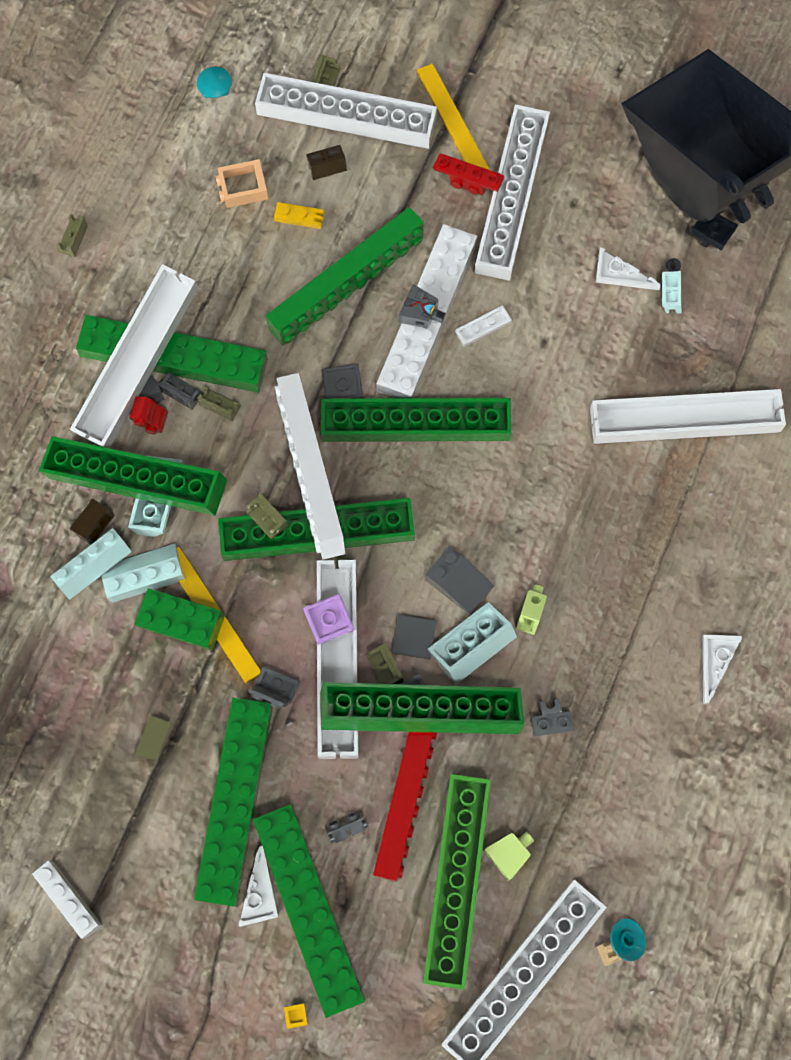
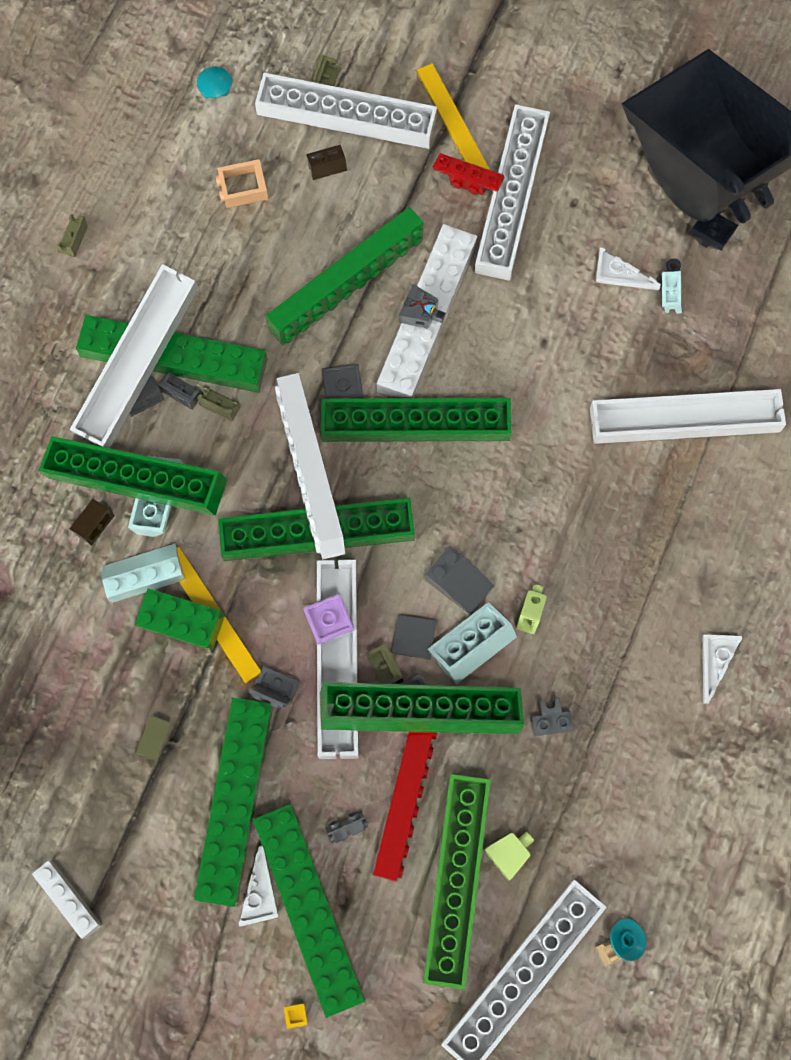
light aqua slope [50,528,131,600] -> none
red brick [129,397,168,435] -> none
olive hinge [246,493,287,540] -> none
yellow hinge [274,202,325,229] -> none
white tile [455,305,512,347] -> none

